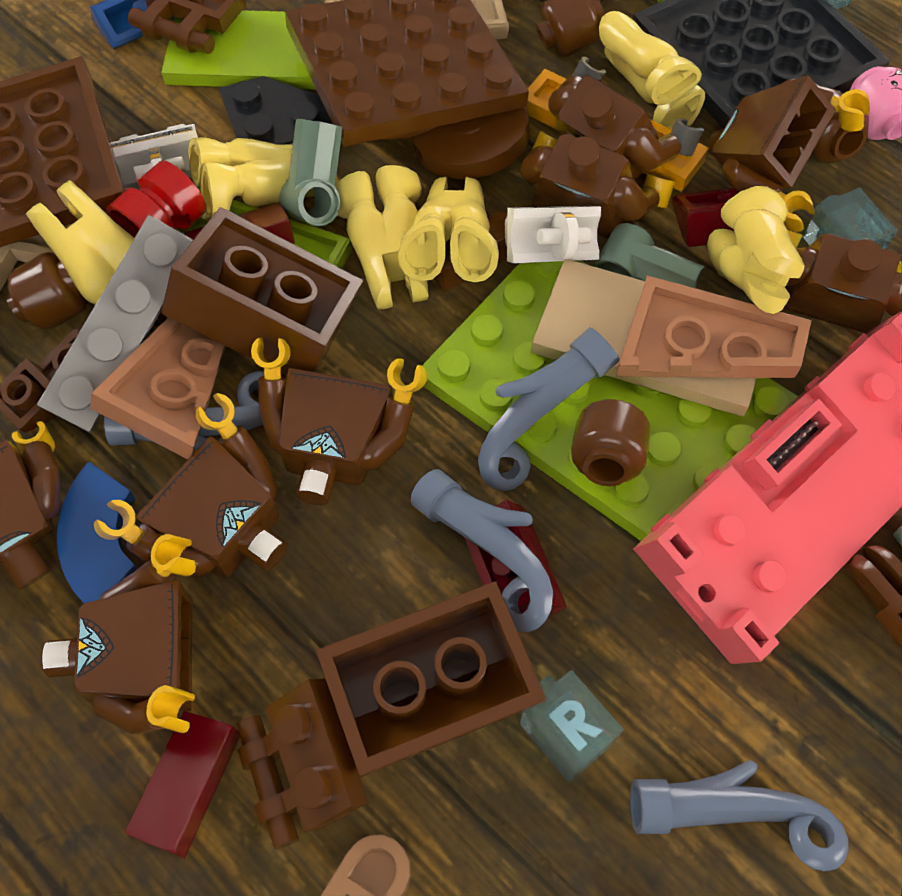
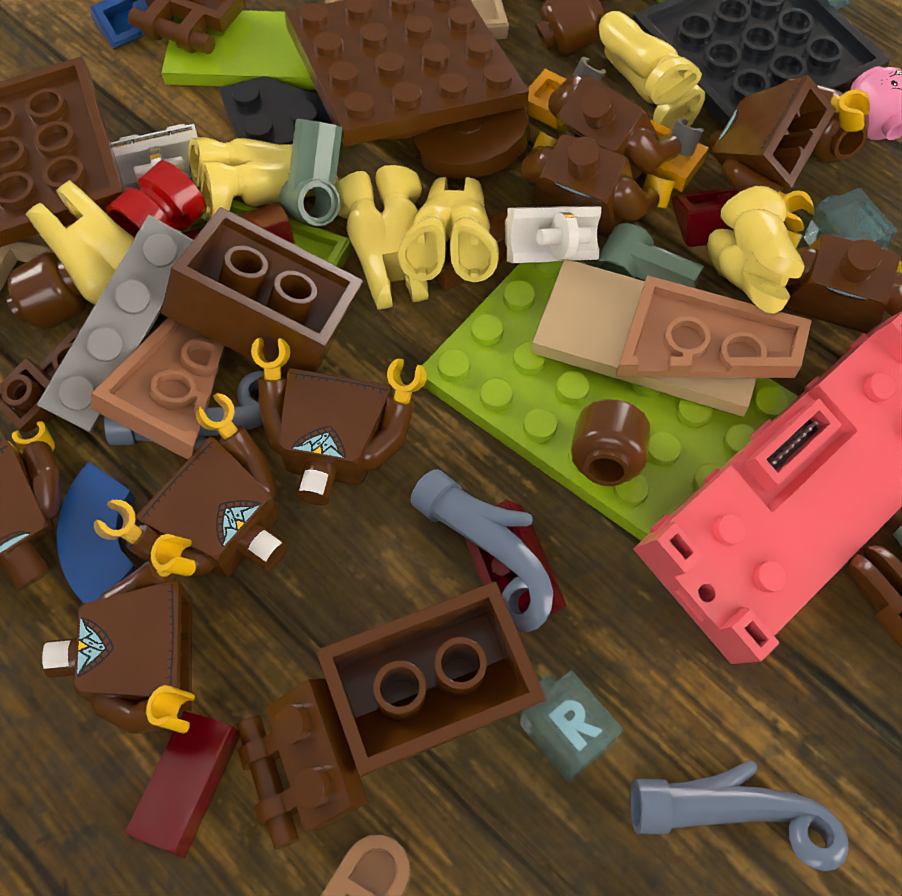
sand blue plant [478,327,620,491] -> none

